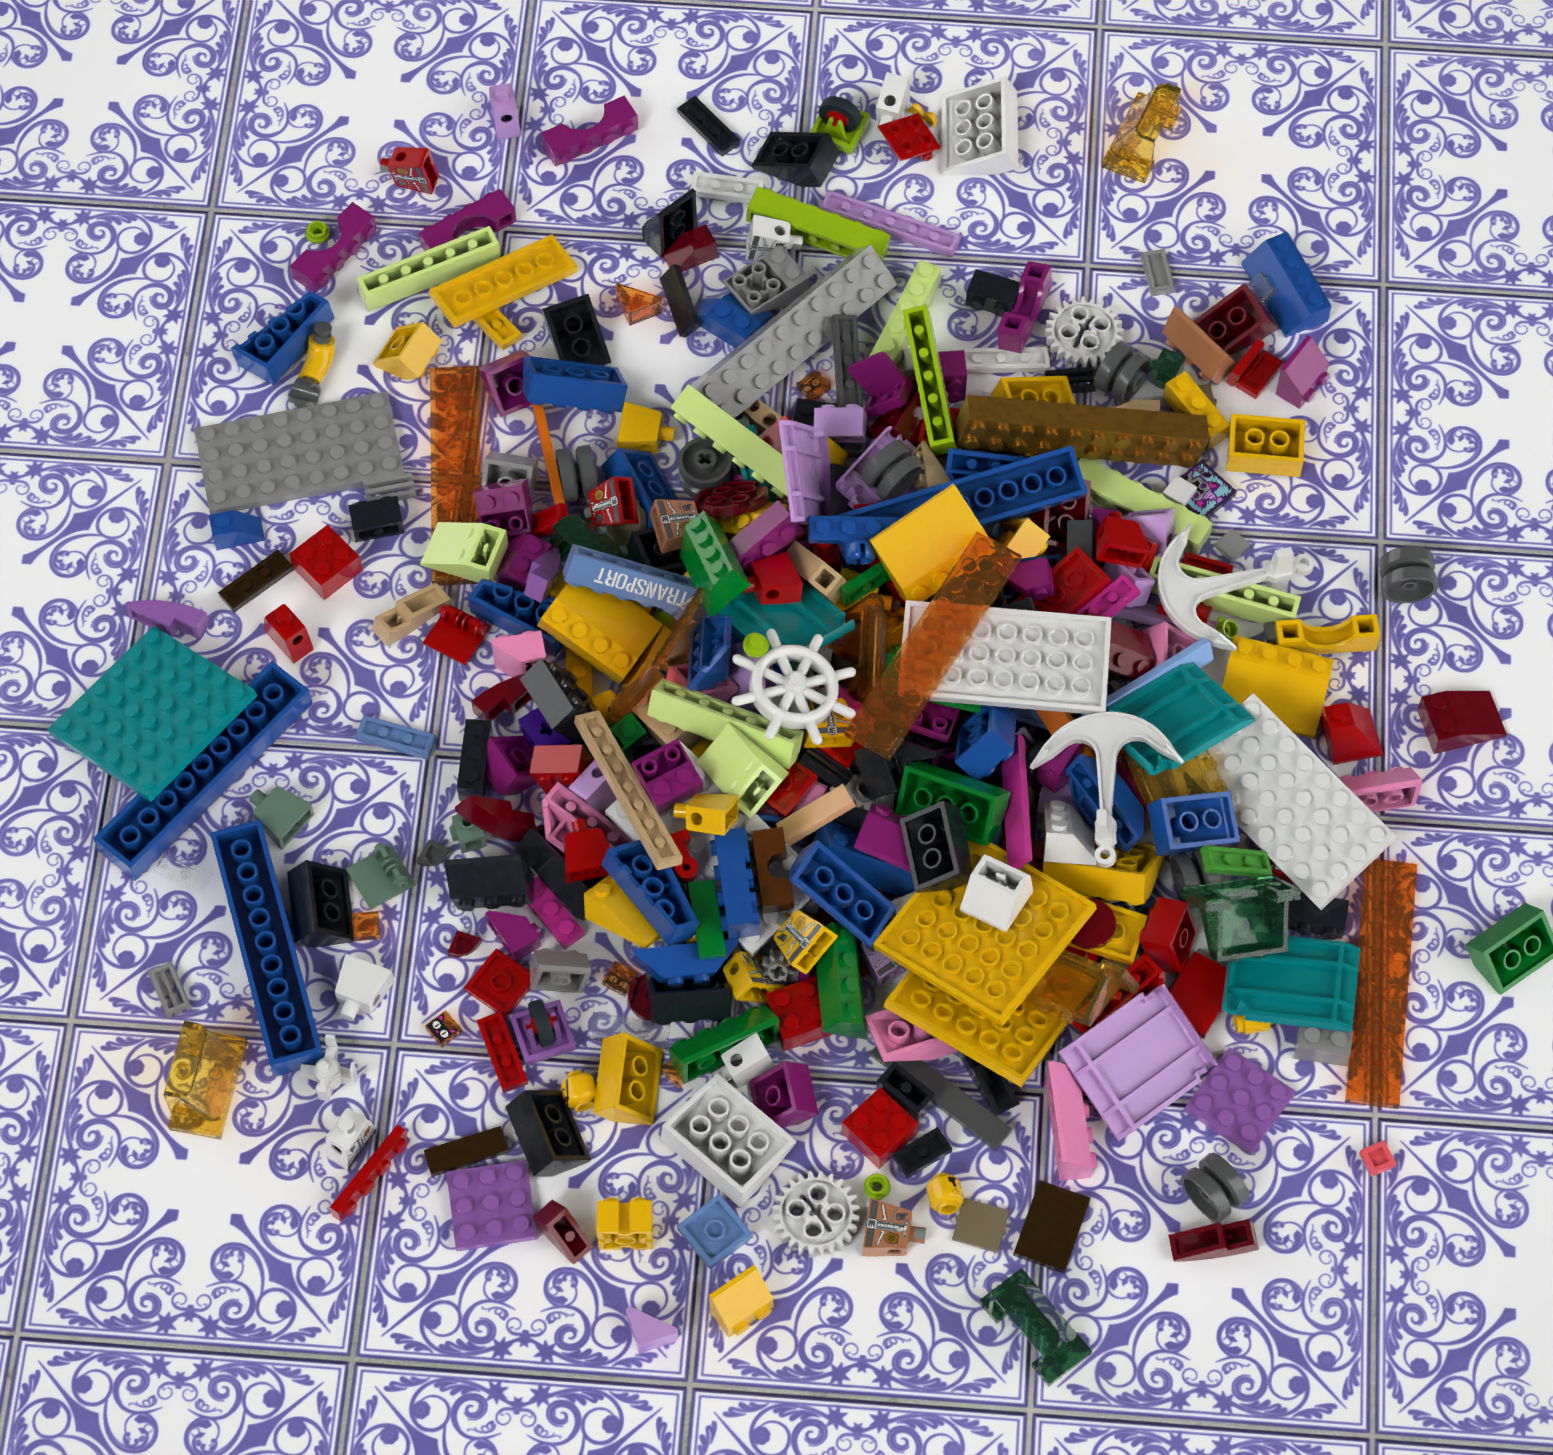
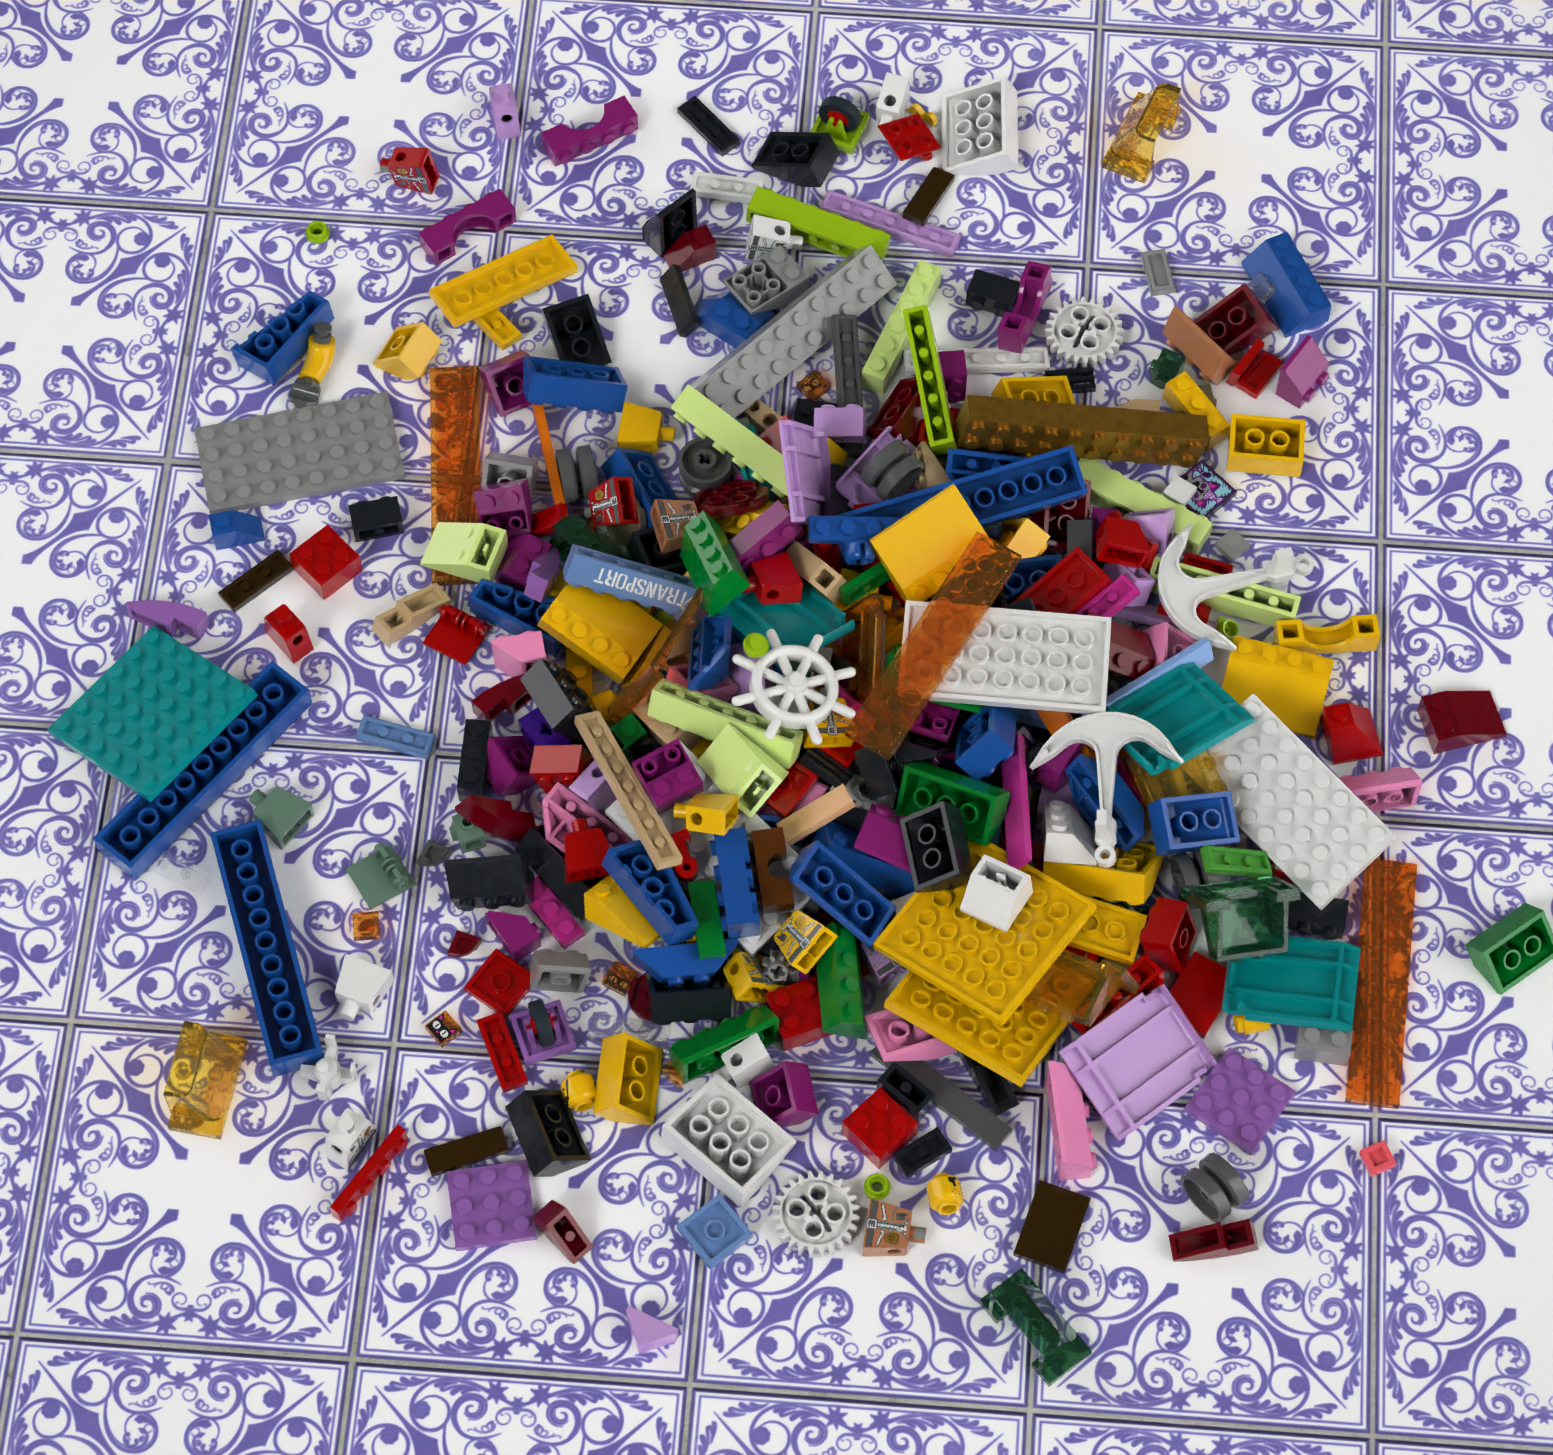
light grey tile [147,961,192,1019] -> none
black slope [287,860,355,948] -> none
magenta arch [290,202,377,293] -> none
yellowish green brick [357,226,501,312] -> none
light grey tile [363,472,417,501] -> none
yellow brick [596,1197,653,1250] -> none
clear orange slope [615,283,663,326] -> none
yellow slope [709,1265,774,1338] -> none
magenta bracket [848,351,913,419] -> none
dark tan piece [952,1198,1009,1253] -> none
magenta slope [997,557,1055,600] -> none
dark red tile [1071,898,1116,950] -> none
dark grey wheel [1093,341,1152,404] -> none
dark grey tile [1263,621,1277,645] -> none
dark grey wheel [1378,546,1438,604] -> none
none -> dark brown tile [902,167,955,227]

